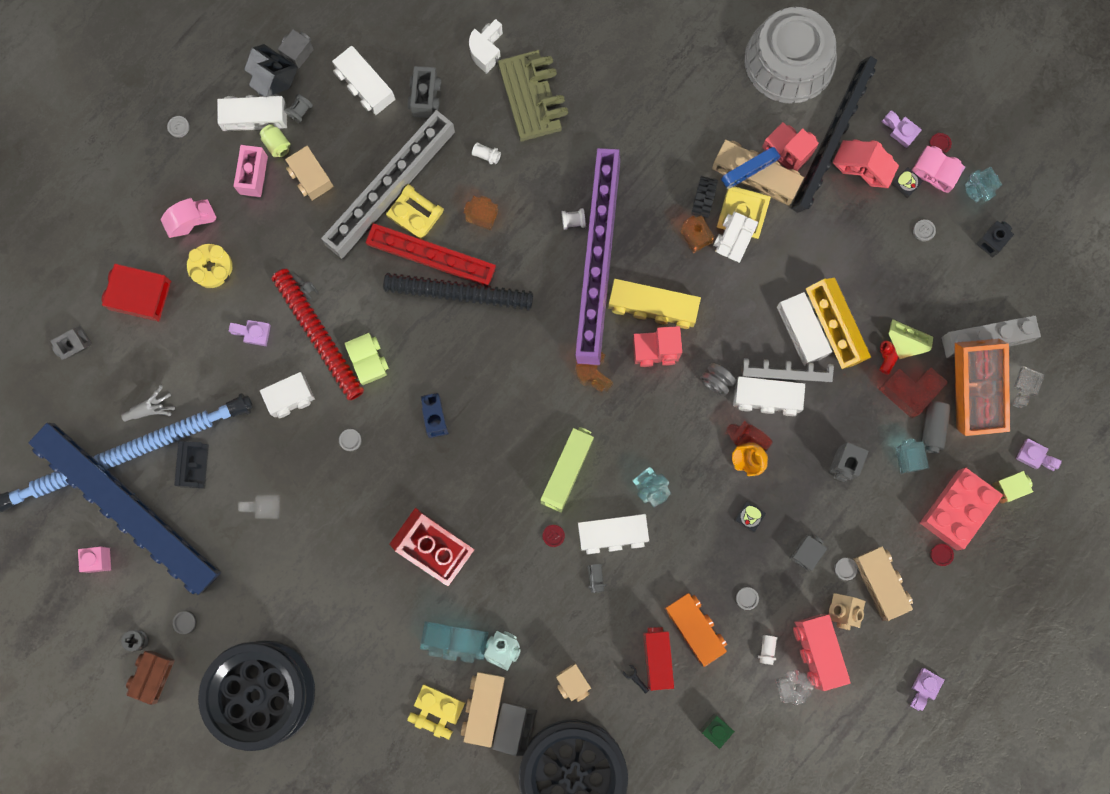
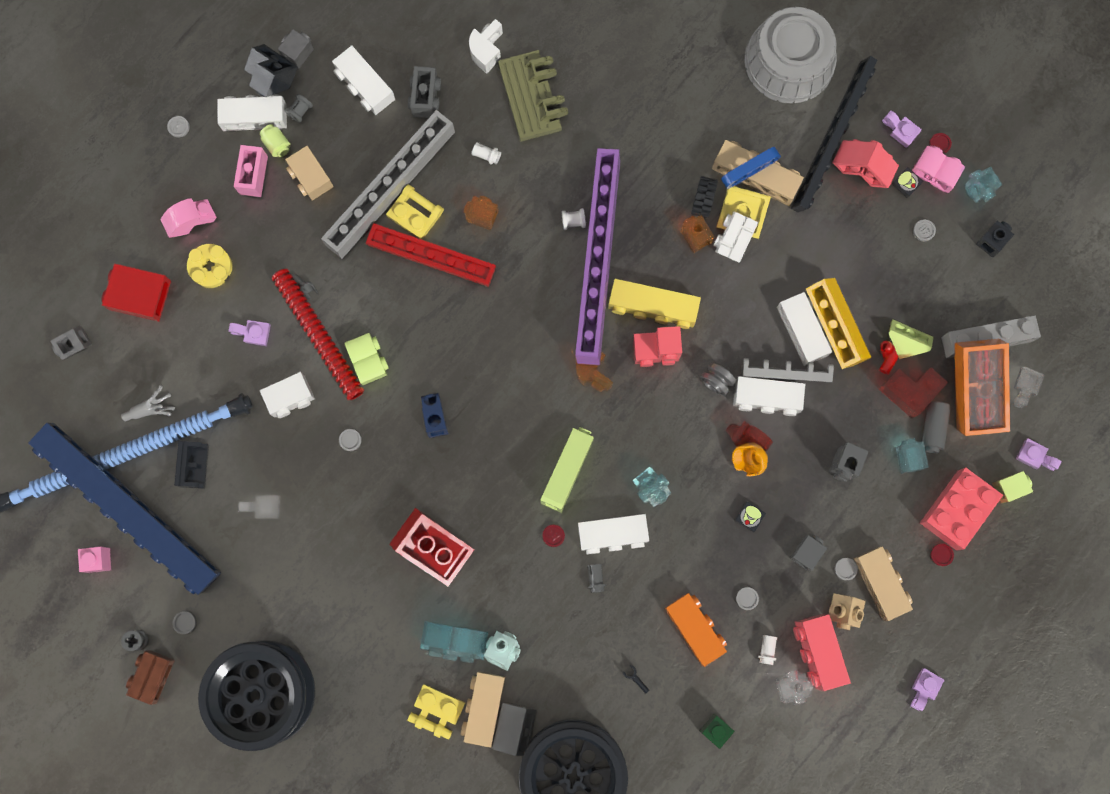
black piece [383,273,533,311] -> none
tan brick [556,663,591,702] -> none
red brick [643,627,674,691] -> none
coral brick [762,122,819,171] -> none

